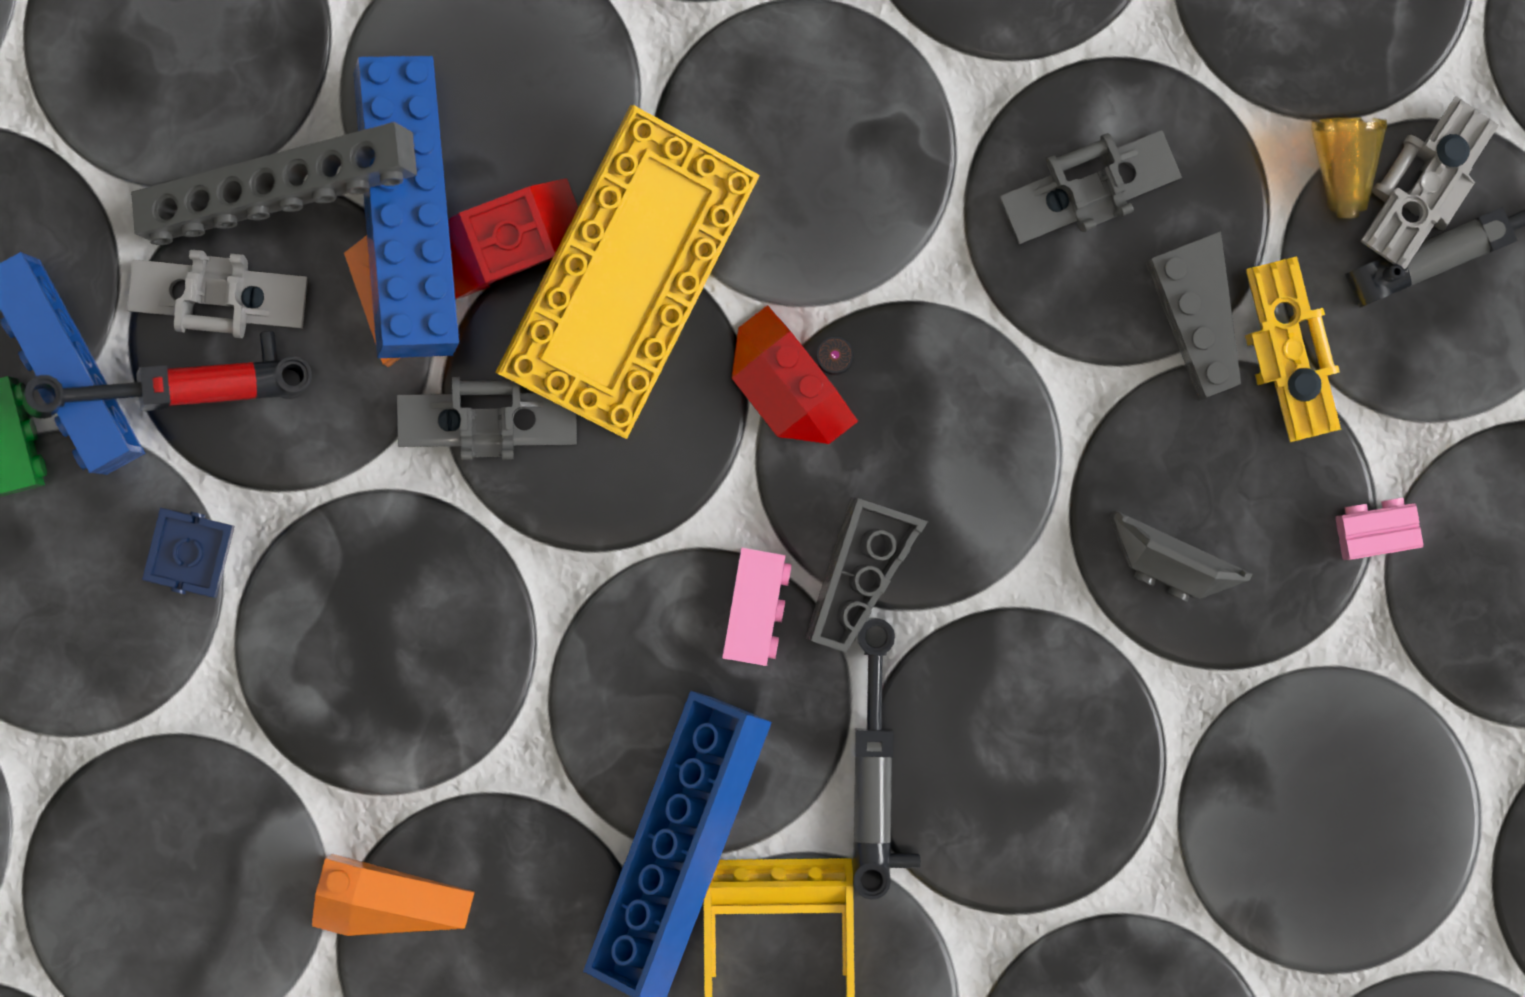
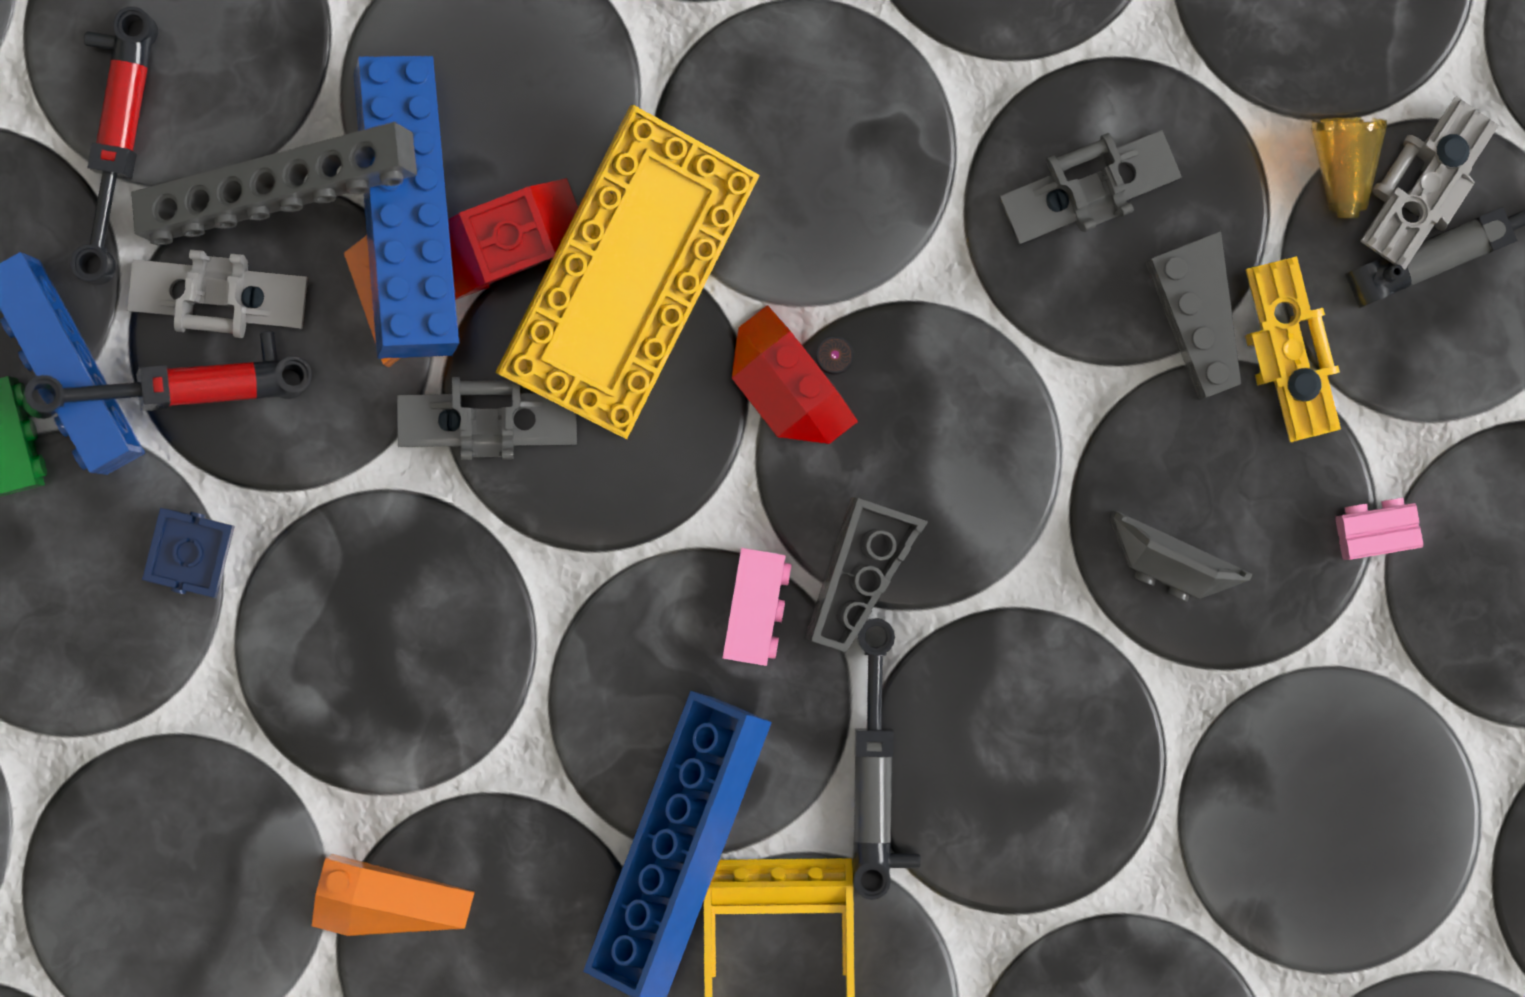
none -> black piece [71,6,158,285]

